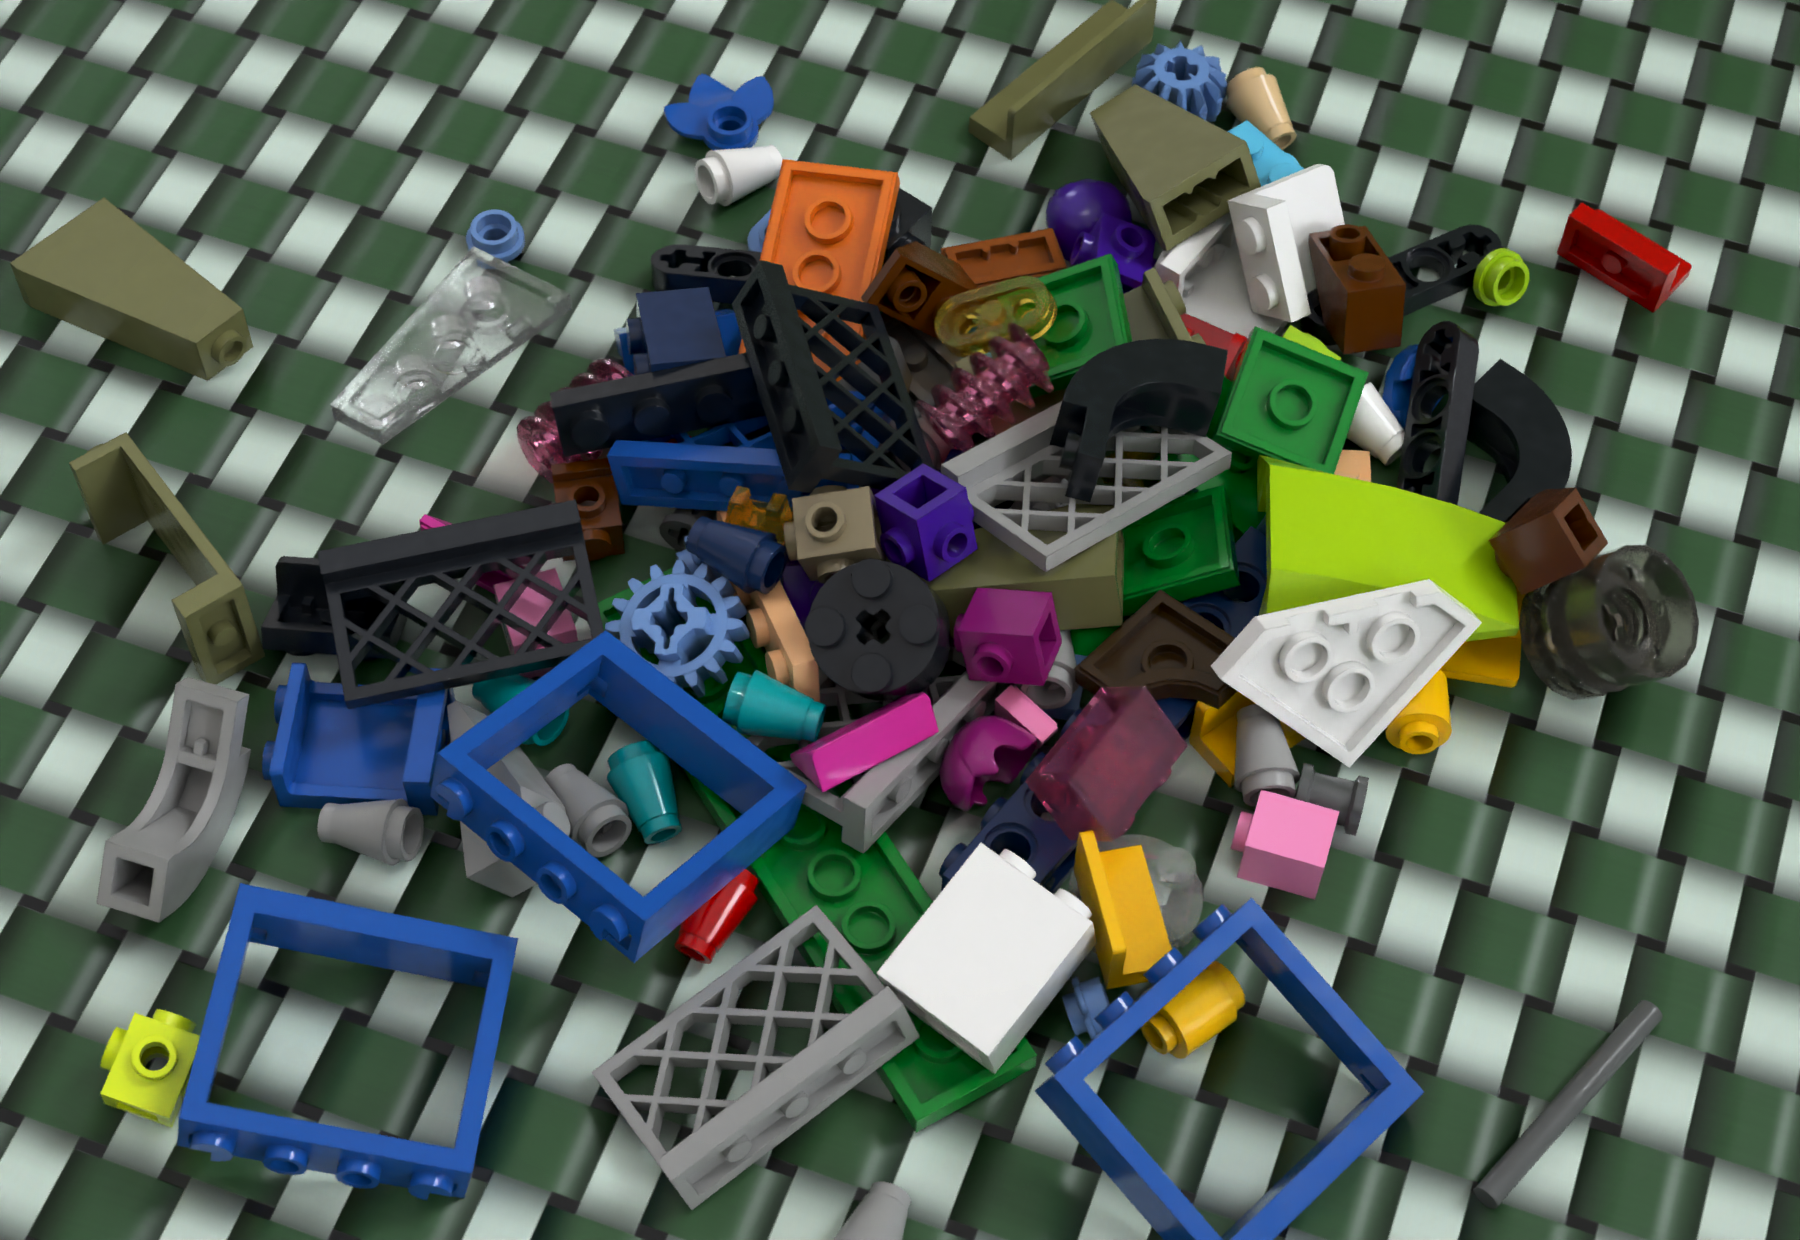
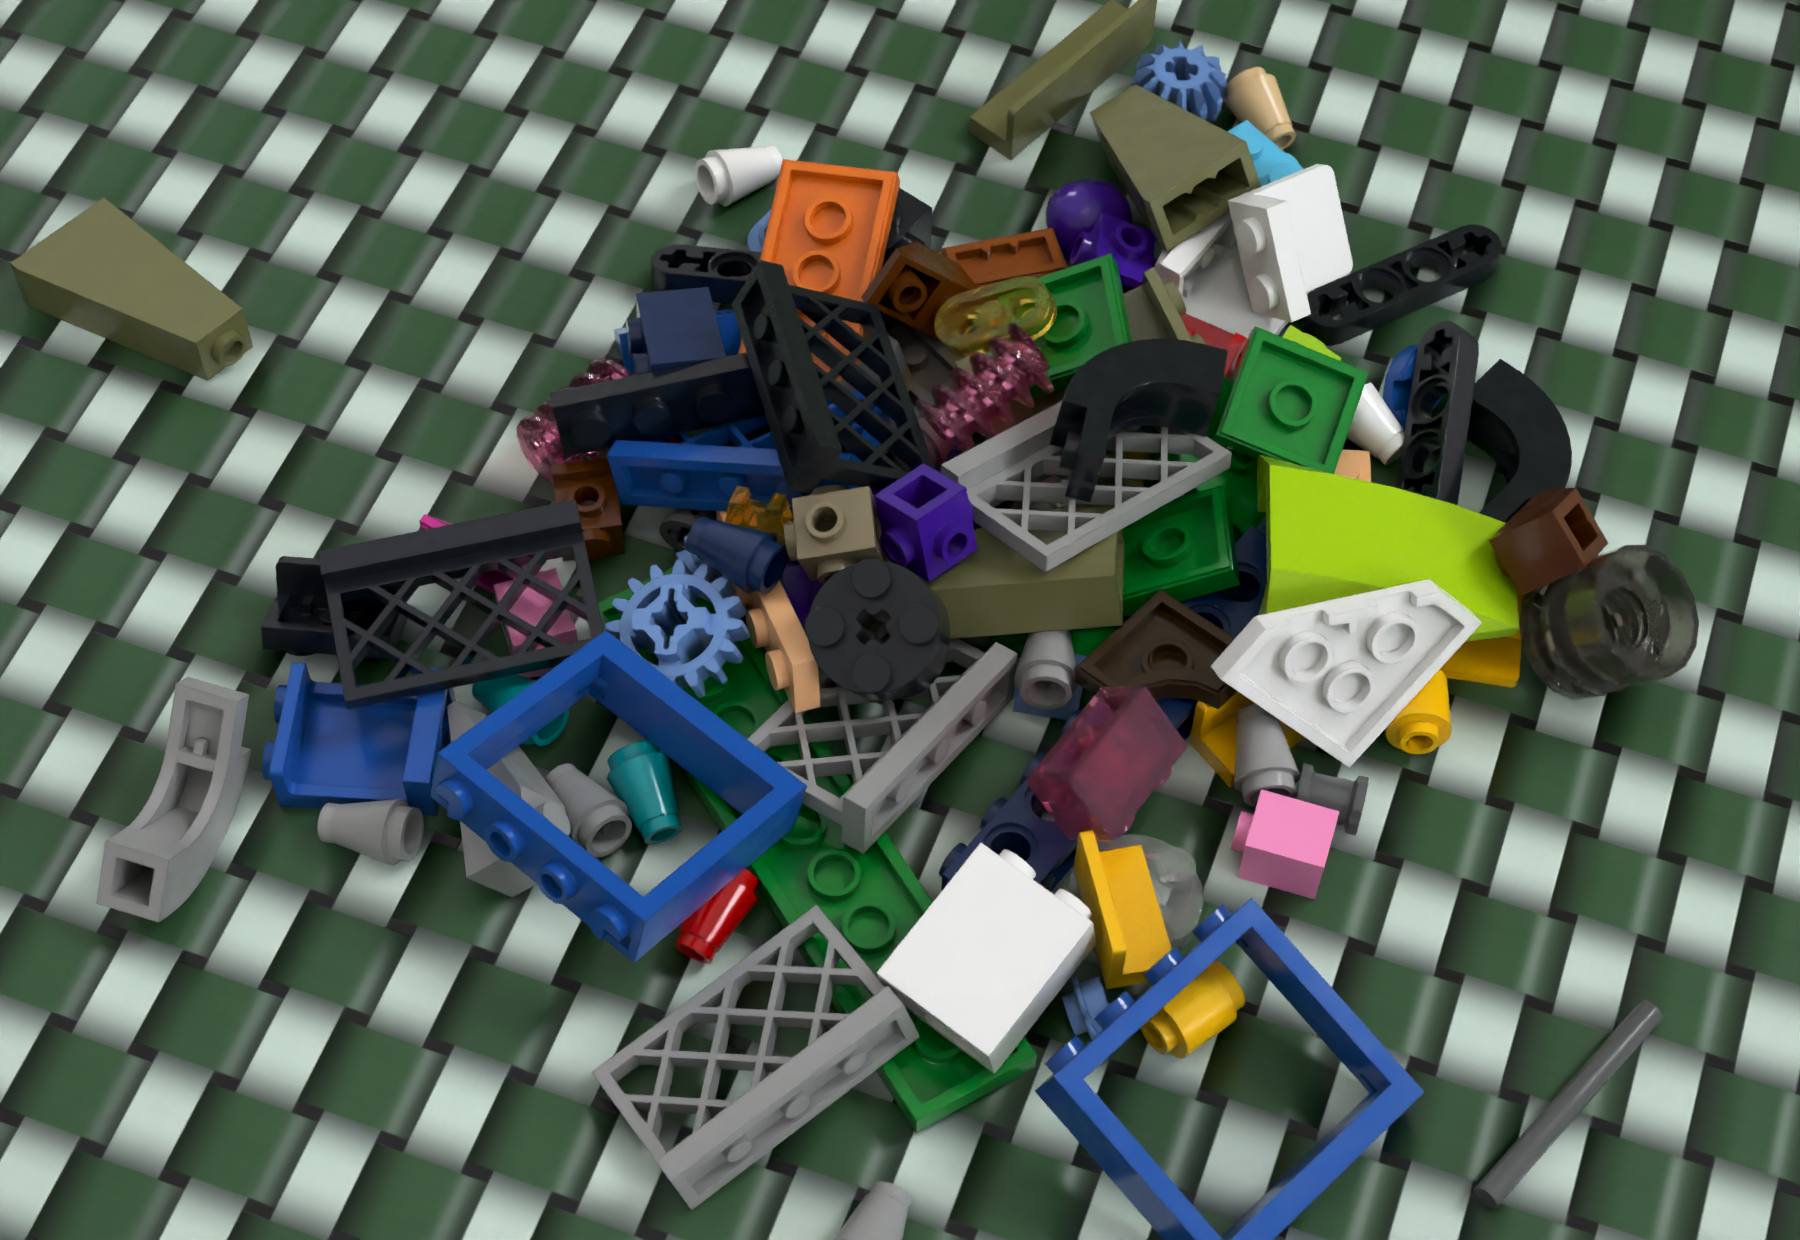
olive panel [69,432,265,685] -> none
neon yellow brick [100,1009,200,1128] -> none
blue window [177,883,518,1201] -> none
clear wing [330,246,572,444] -> none
medium blue plate [466,209,525,265] -> none
blue plate [664,73,774,150] -> none
teal cone [723,670,827,742] -> none
dark pink slope [790,692,939,792] -> none
magenta hair [939,716,1037,812] -> none
magenta brick [954,588,1062,686] -> none
bright pink tile [994,685,1058,749] -> none
reddish brown slope [1308,224,1406,355] -> none
lime plate [1473,248,1530,306] -> none
red panel [1557,203,1692,313] -> none

